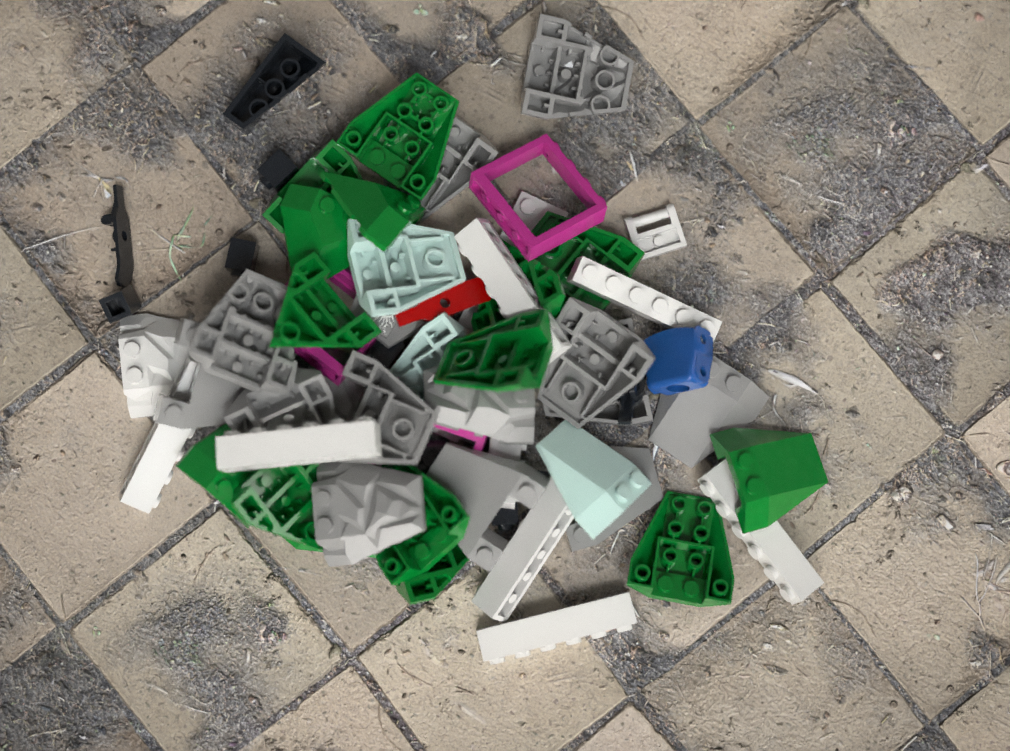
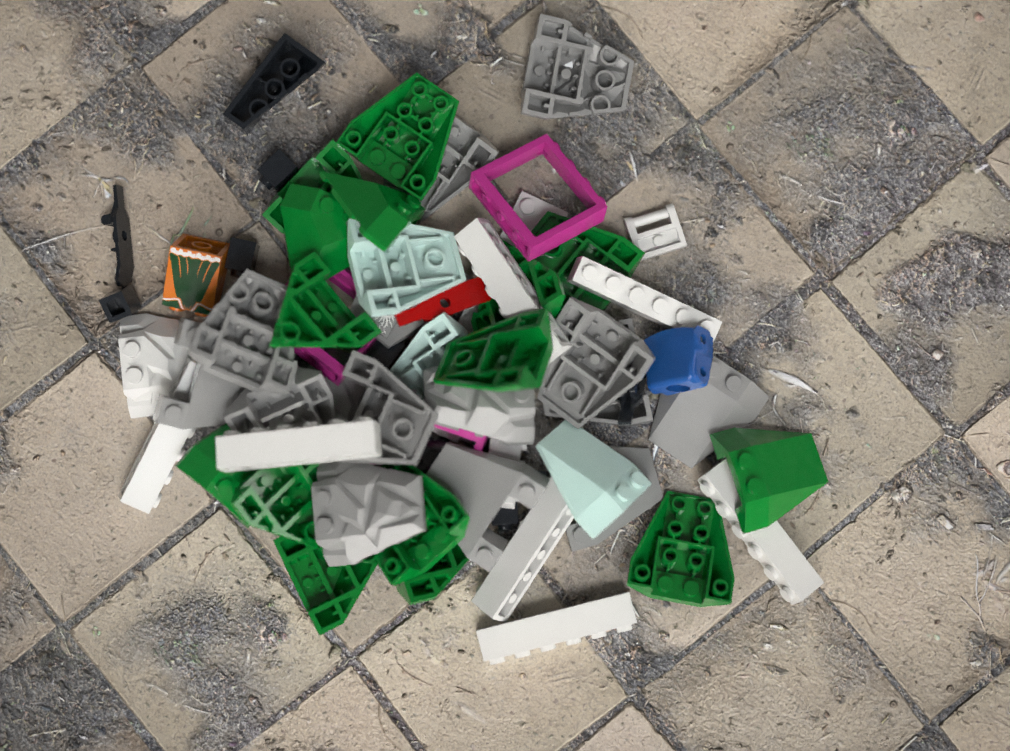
none -> slope [162,233,230,317]
none -> green wedge [273,537,378,636]

